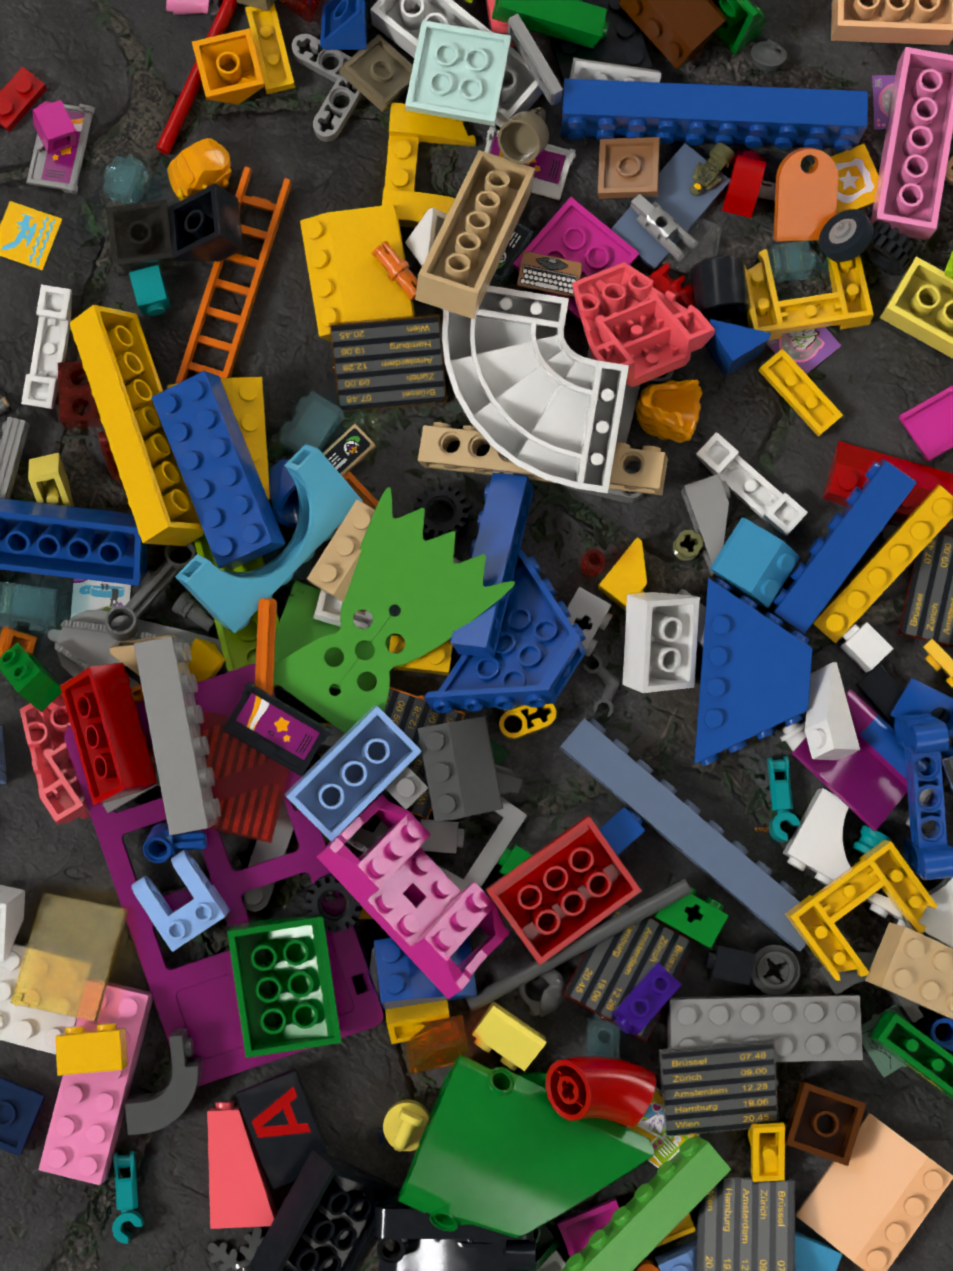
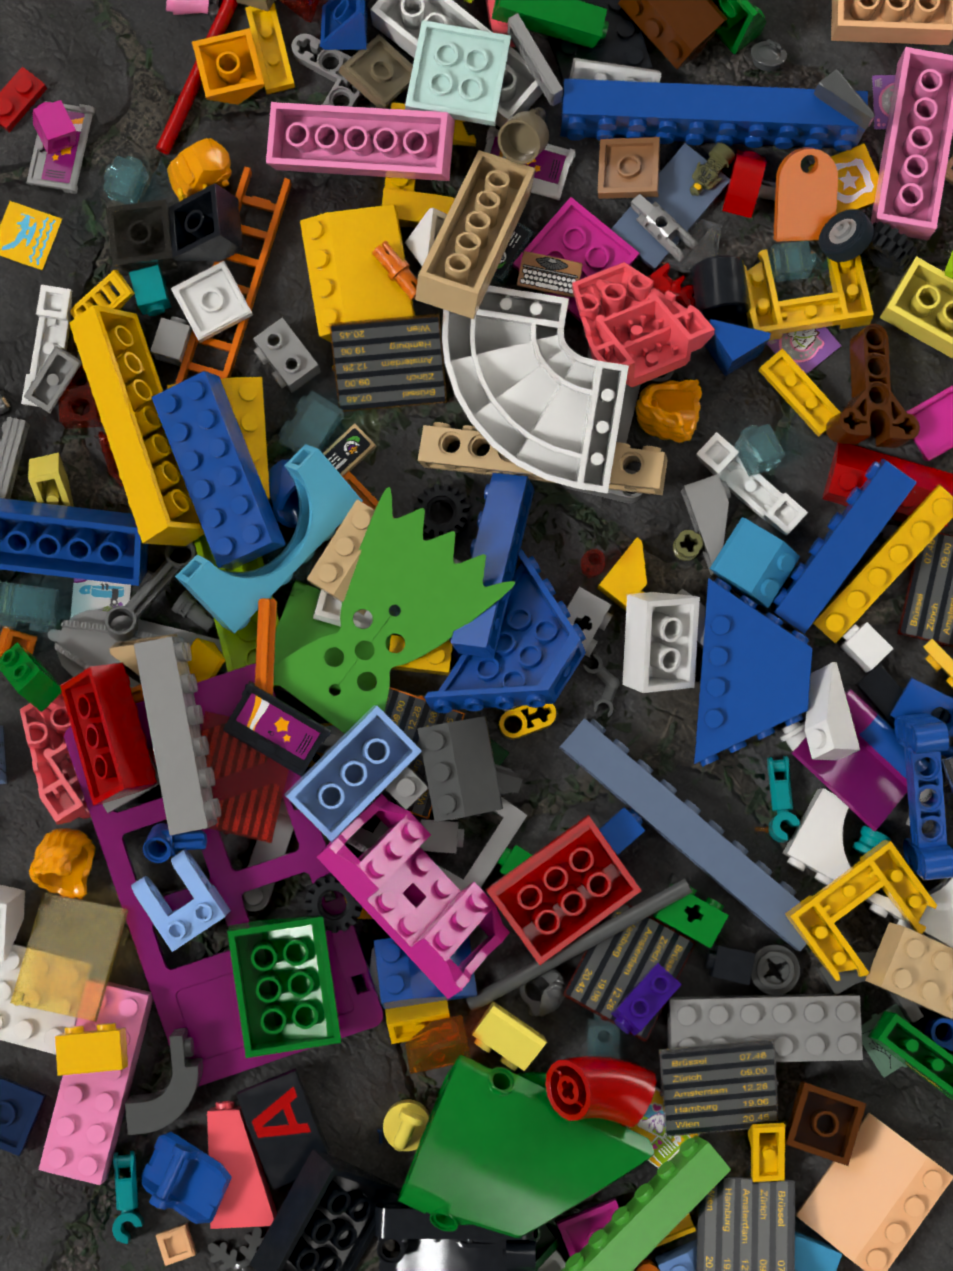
none -> light grey slope [24,344,82,413]
none -> light orange hair [29,828,95,899]
none -> yellow slope [70,270,135,319]
none -> blue shield [142,1132,232,1224]
none -> light grey brick [150,317,192,366]
none -> light nougat tile [156,1223,197,1266]
none -> white tile [171,261,253,343]
none -> light grey brick [253,317,321,393]
none -> bright pink brick [266,102,455,181]
none -> clear light blue brick [734,424,785,477]
none -> dark grey slope [814,70,875,130]
none -> reddish brown beam [826,323,920,448]

